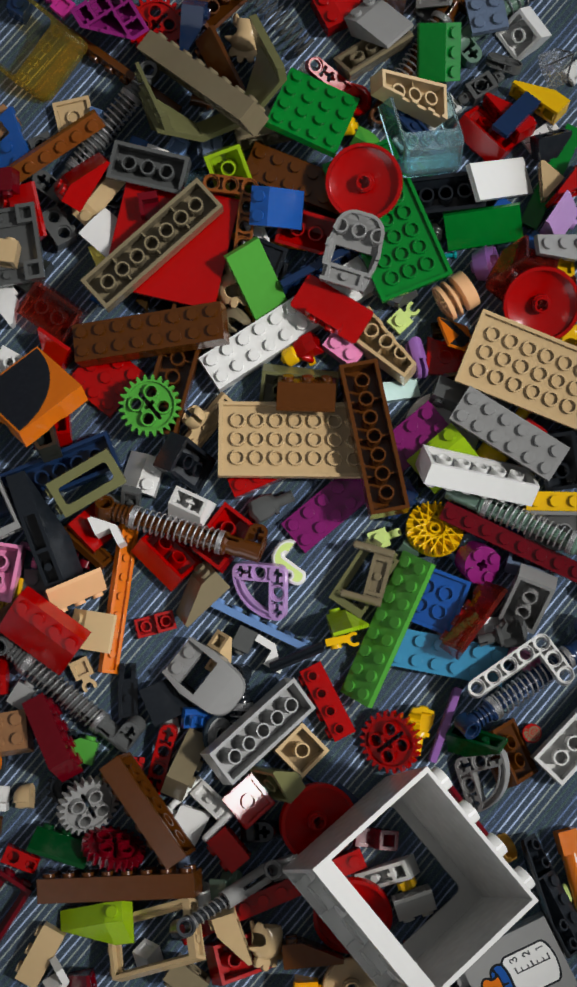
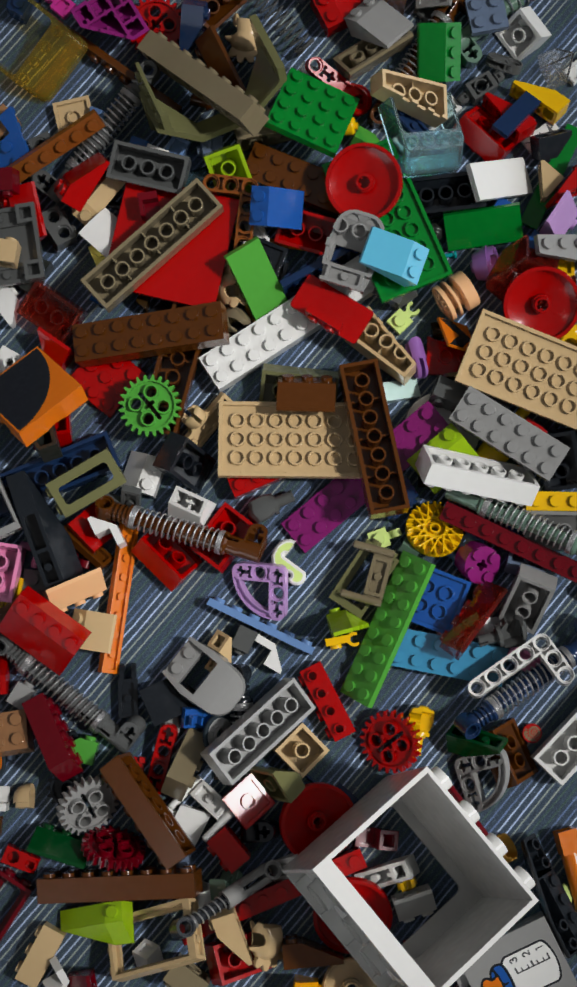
tan plate [68,656,97,693] -> none
red slope [133,610,177,639] -> none
dark tan slope [176,561,230,628] -> none
black axle [269,642,325,672] -> none
red piece [281,331,324,366] -> none
bright pink brick [322,333,364,364] -> none
medium lavender tile [427,687,462,763] -> none
none -> medium azure slope [359,226,430,287]

